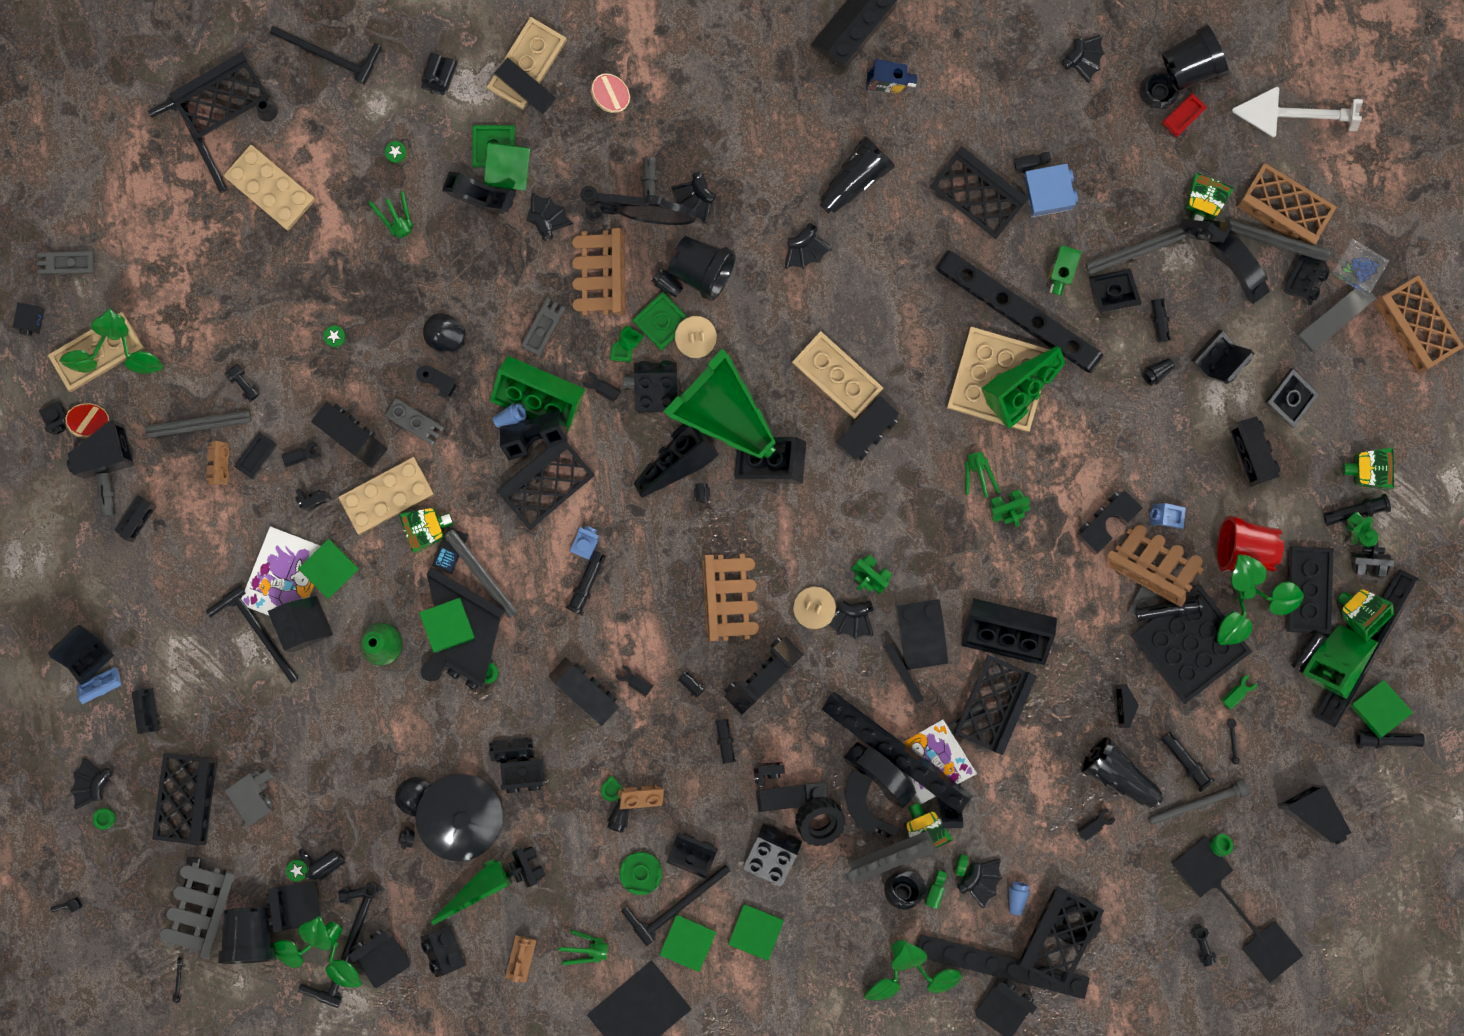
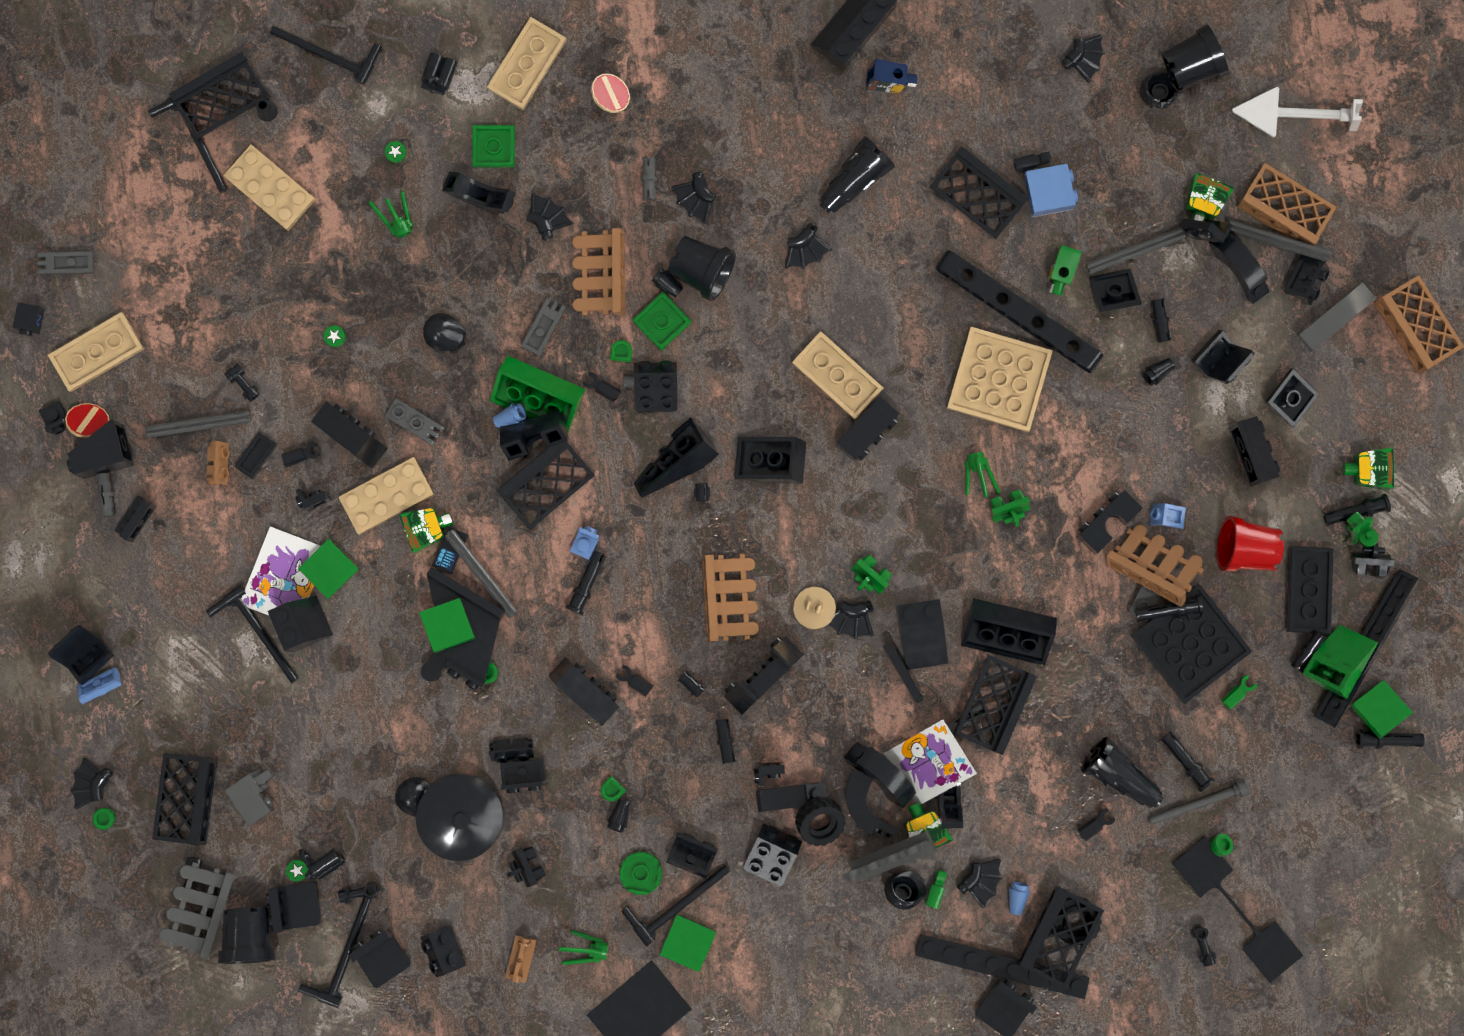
black hand [50,897,83,913] -> none
green plant [59,308,164,374] -> none
black hinge [131,688,159,734] -> none
black hinge [172,957,183,1003] -> none
green plant [271,916,363,988] -> none
green cone [359,623,402,666] -> none
black plate [398,827,415,850] -> none
black leg [416,365,459,401] -> none
green wedge [431,859,512,925] -> none
green tile [484,142,530,191] -> none
black tile [494,57,556,115] -> none
black piece [580,186,696,225] -> none
green tile [618,325,644,349] -> none
medium nougat hinge [618,784,664,809] -> none
green cone [663,349,776,459] -> none
tan piece [675,316,717,358] -> none
green tile [728,904,784,961] -> none
black plate [822,692,973,814] -> none
green plant [863,940,963,1001] -> none
green tile [954,853,969,877] -> none
green wedge [982,346,1065,429] -> none
black slope [1115,684,1139,728] -> none
red tile [1162,93,1207,138] -> none
green plant [1217,554,1304,645] -> none
black hinge [1227,719,1240,765] -> none
black slope [1278,785,1352,844] -> none
clear tile [1332,239,1389,296] -> none
torso [1338,589,1394,642] -> none

